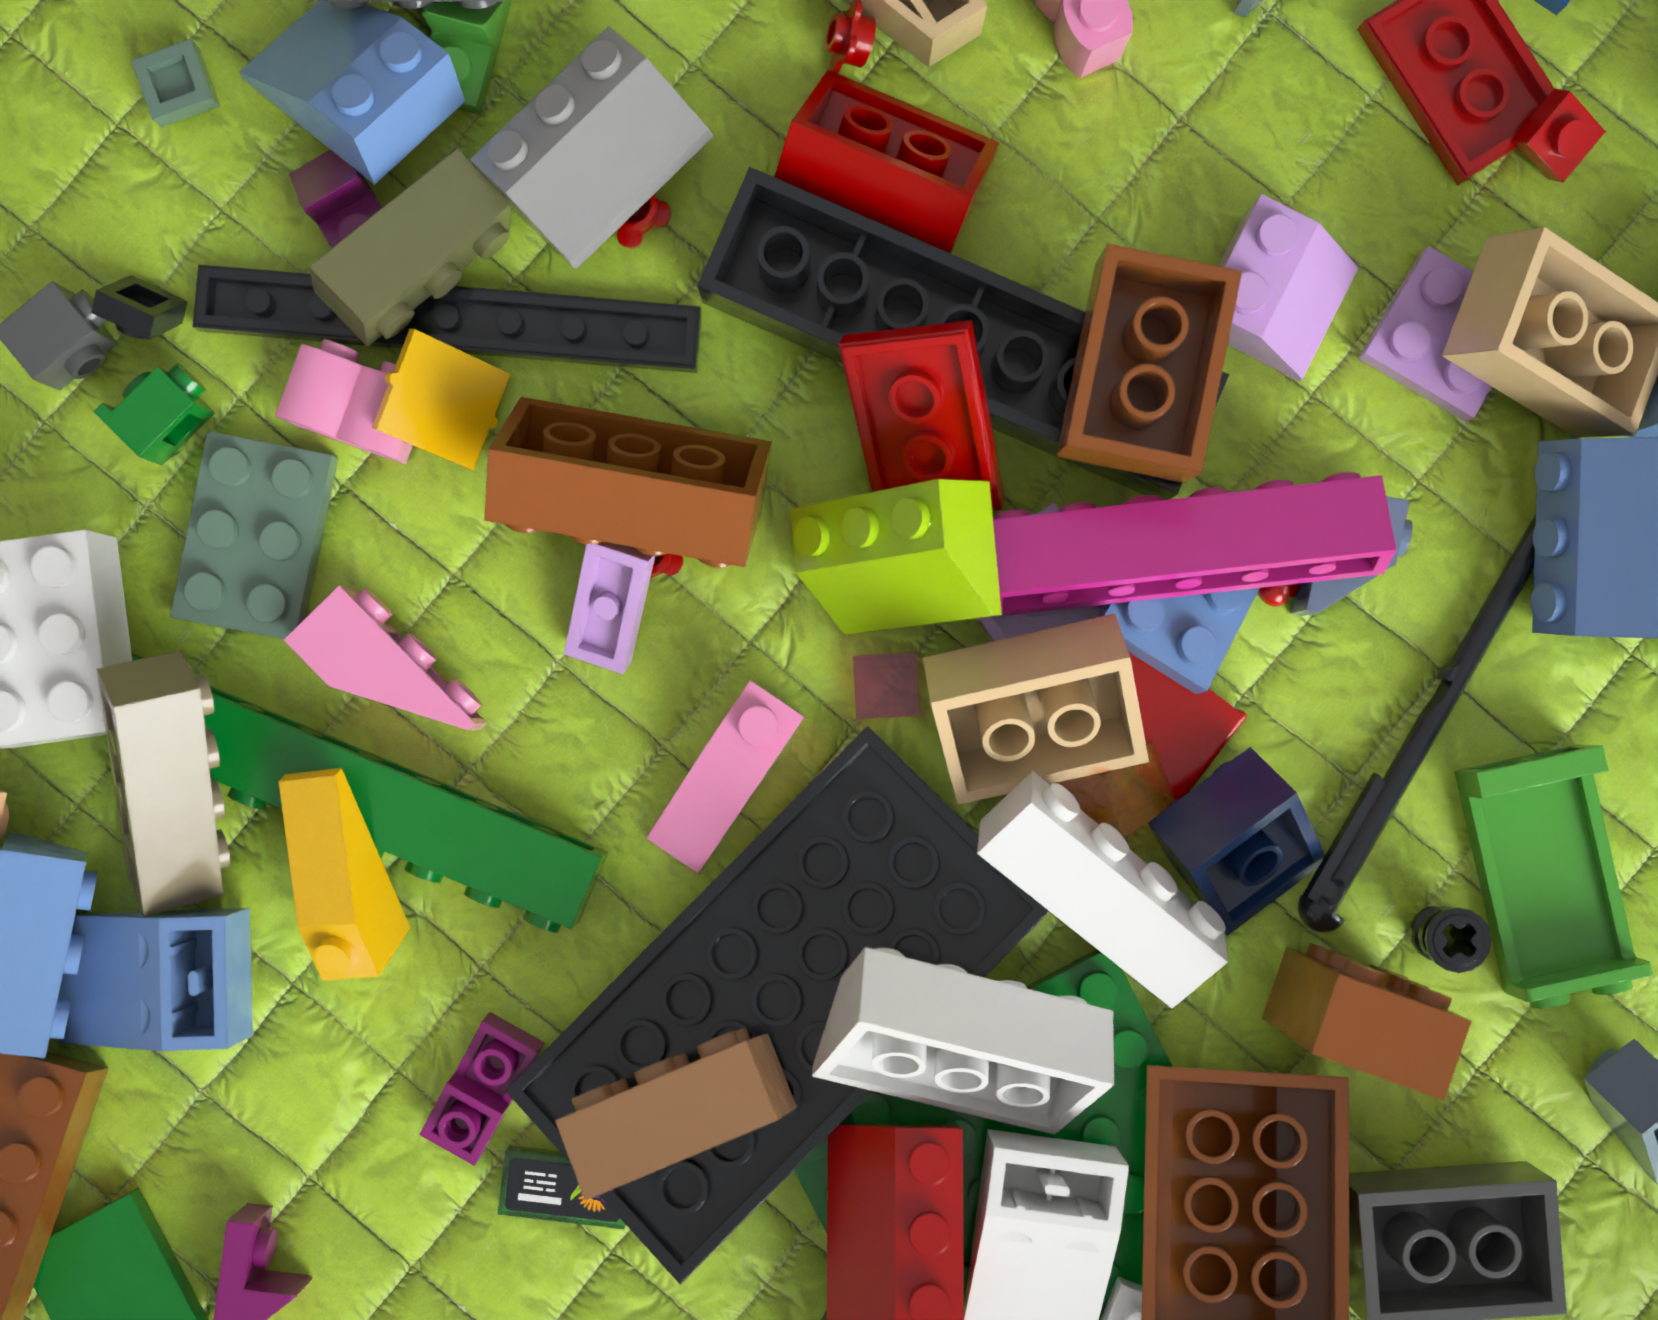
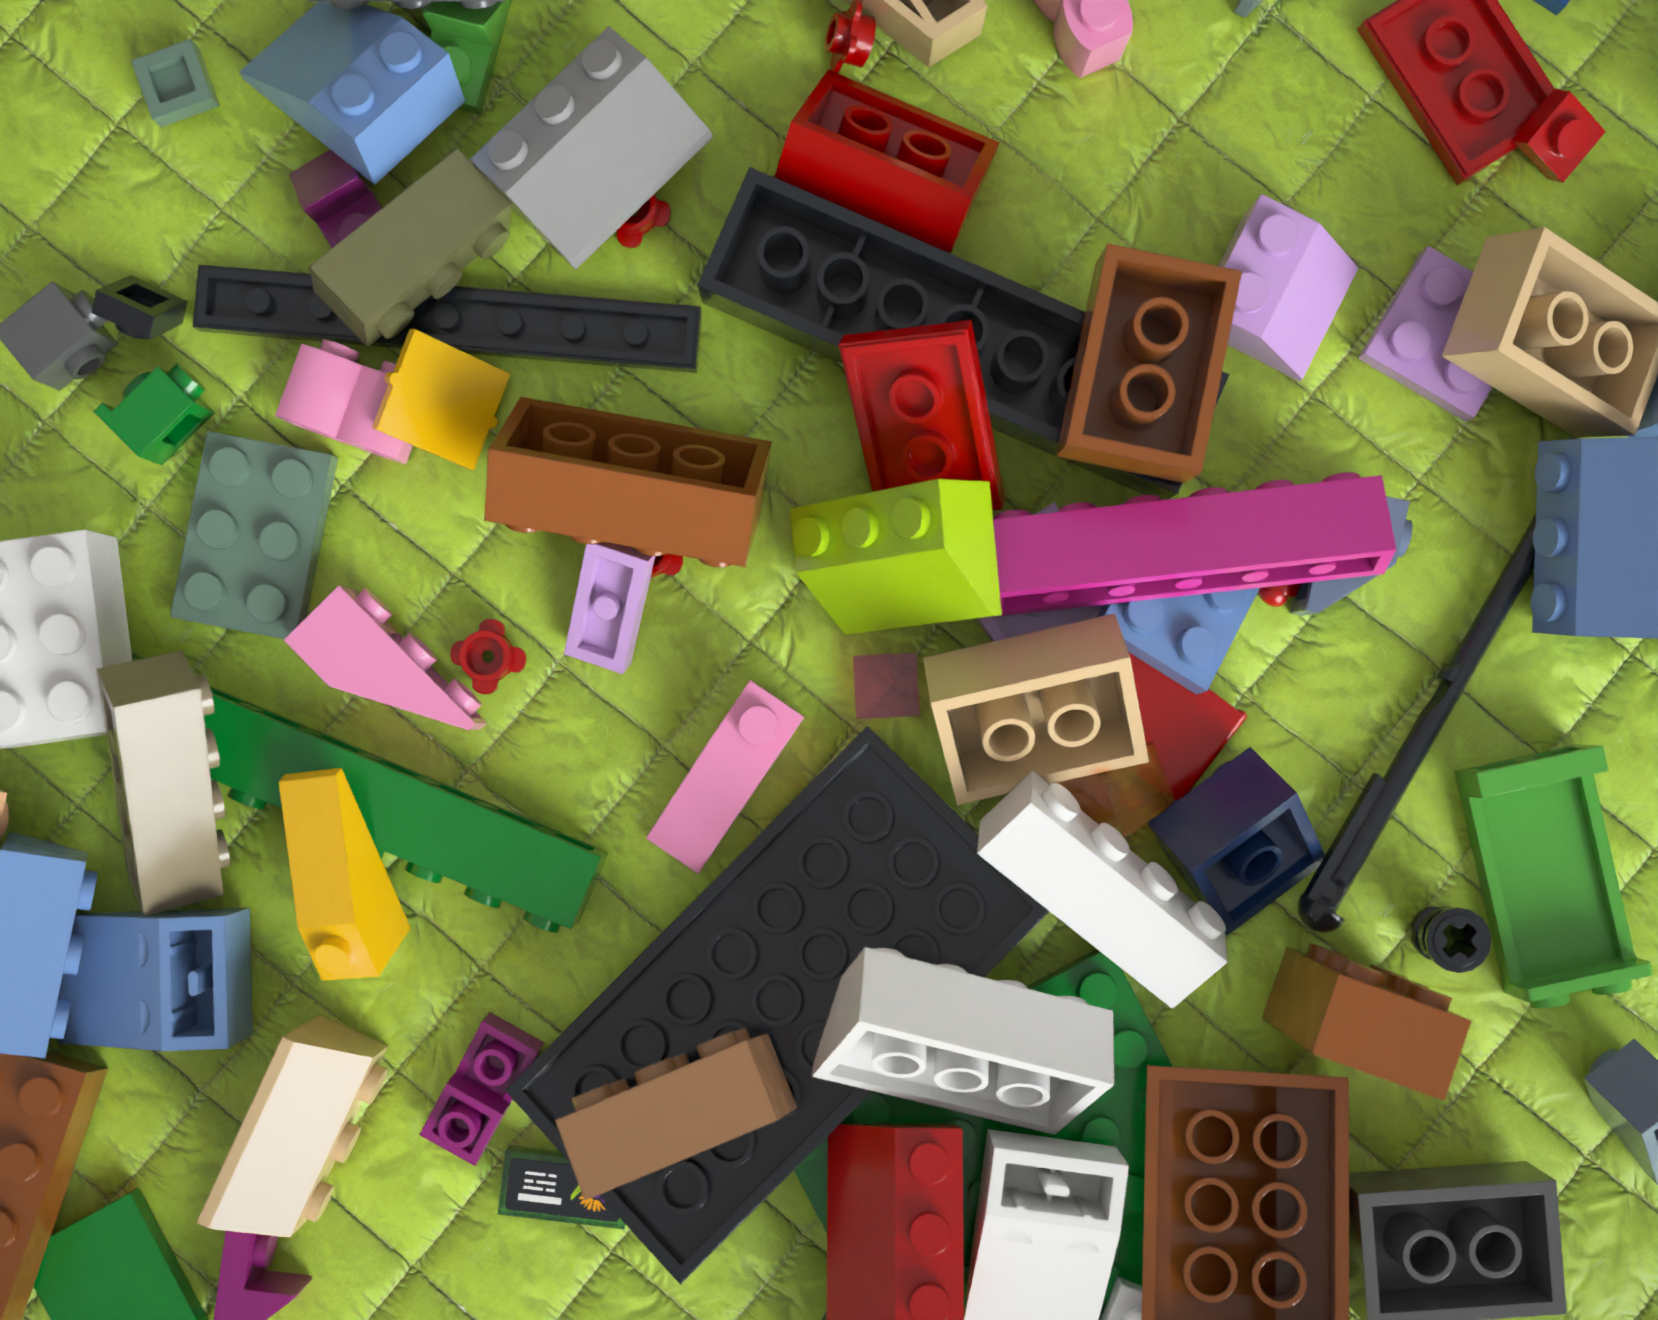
none -> slope [196,1015,388,1237]
none -> red plate [450,619,527,694]

